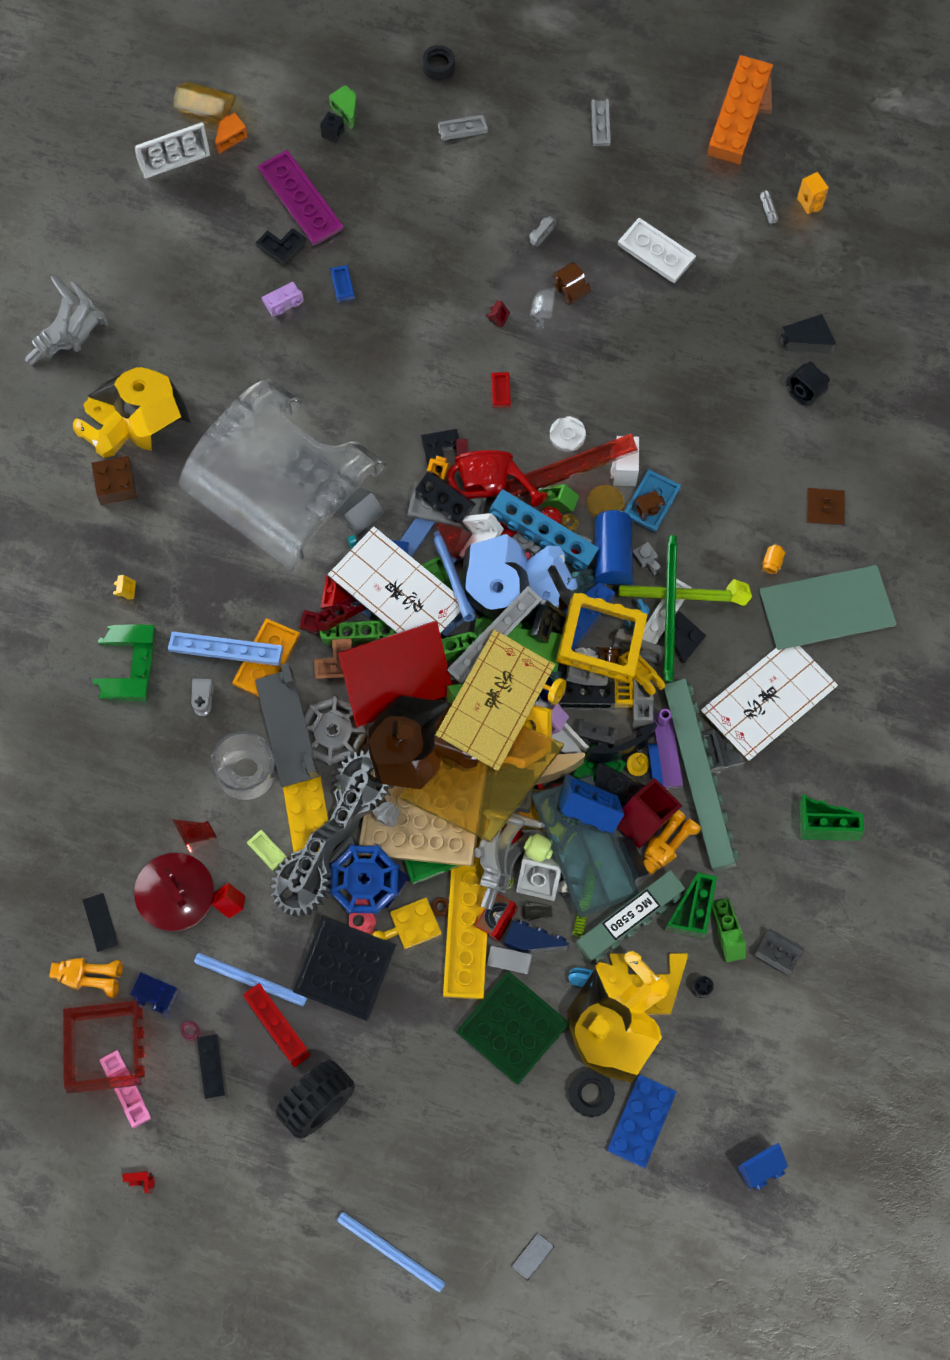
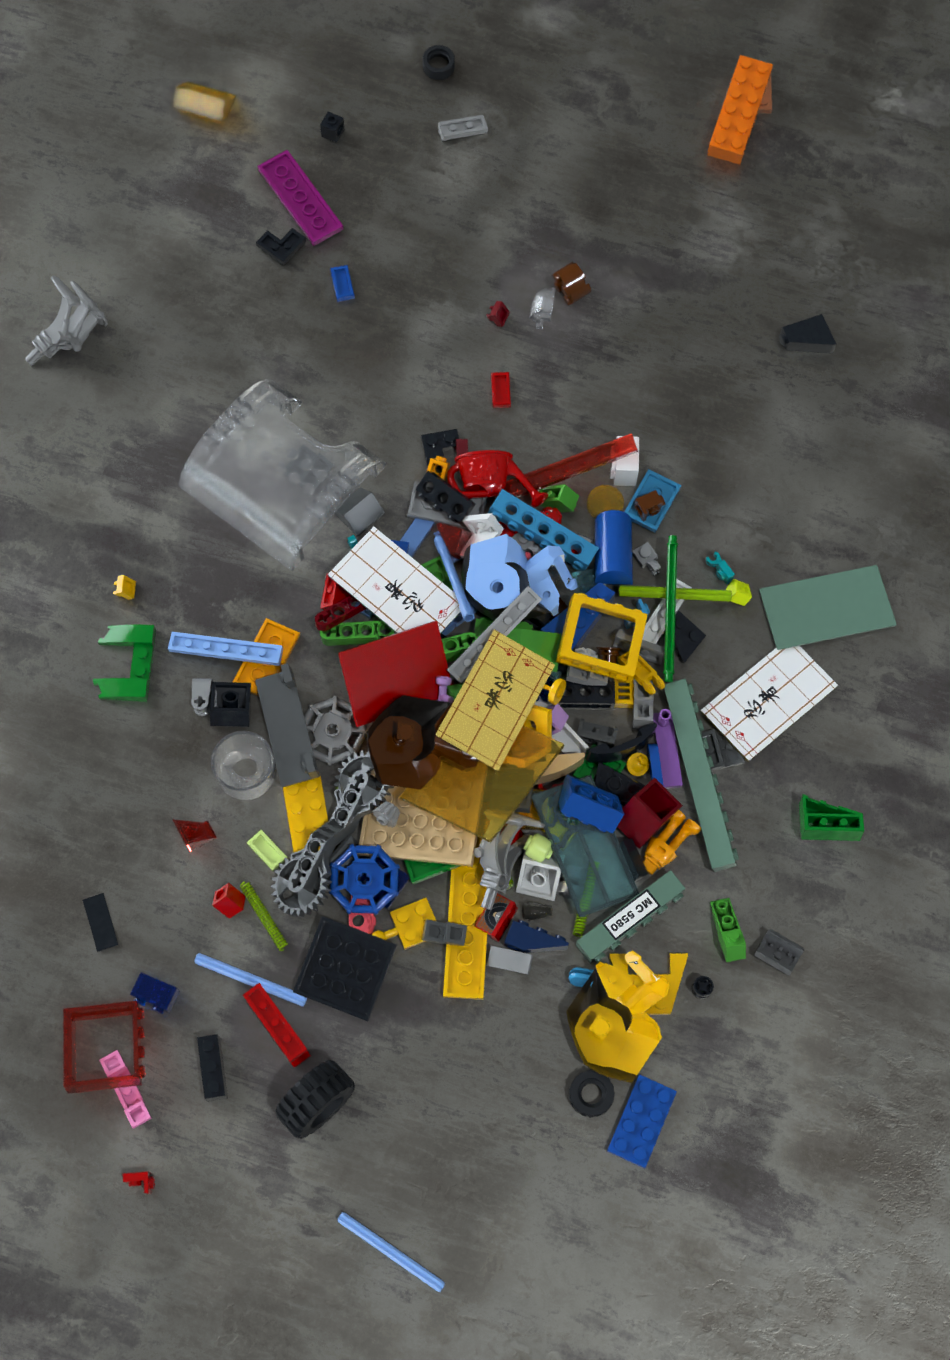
light orange piece [49,958,123,998] -> none
yellow piece [73,367,190,458] -> none
reddish brown brick [92,456,137,505] -> none
dark red bracket [134,853,214,932] -> none
white slope [135,122,210,179] -> none
clear pink bush [181,1021,200,1041] -> none
orange slope [215,113,248,154] -> none
lavender bracket [262,282,304,317] -> none
dark red tile [299,610,321,634] -> none
nougat plate [314,638,352,679] -> none
bright green slope [329,85,357,129] -> none
reddish brown plate [431,897,449,917] -> none
dark green plate [456,970,569,1086] -> none
slope [511,1234,554,1281] -> none
light grey plate [529,216,557,247] -> none
black plate [531,599,566,643] -> none
white tile [550,416,586,452] -> none
clear yellow plate [561,514,579,532] -> none
light grey hinge [591,99,611,146] -> none
white plate [617,218,696,284] -> none
green wedge [665,872,717,939] -> none
blue slope [737,1143,788,1190] -> none
light grey axle [760,191,779,224] -> none
light orange brick [762,545,786,574] -> none
black brick [786,361,830,406] -> none
light orange brick [797,172,829,214] -> none
reddish brown piece [807,488,845,525] -> none
none -> black slope [210,682,251,727]
none -> lime piece [240,882,288,951]
none -> dark grey slope [422,919,467,946]
none -> lavender piece [436,676,454,703]
none -> teal plate [705,552,735,585]

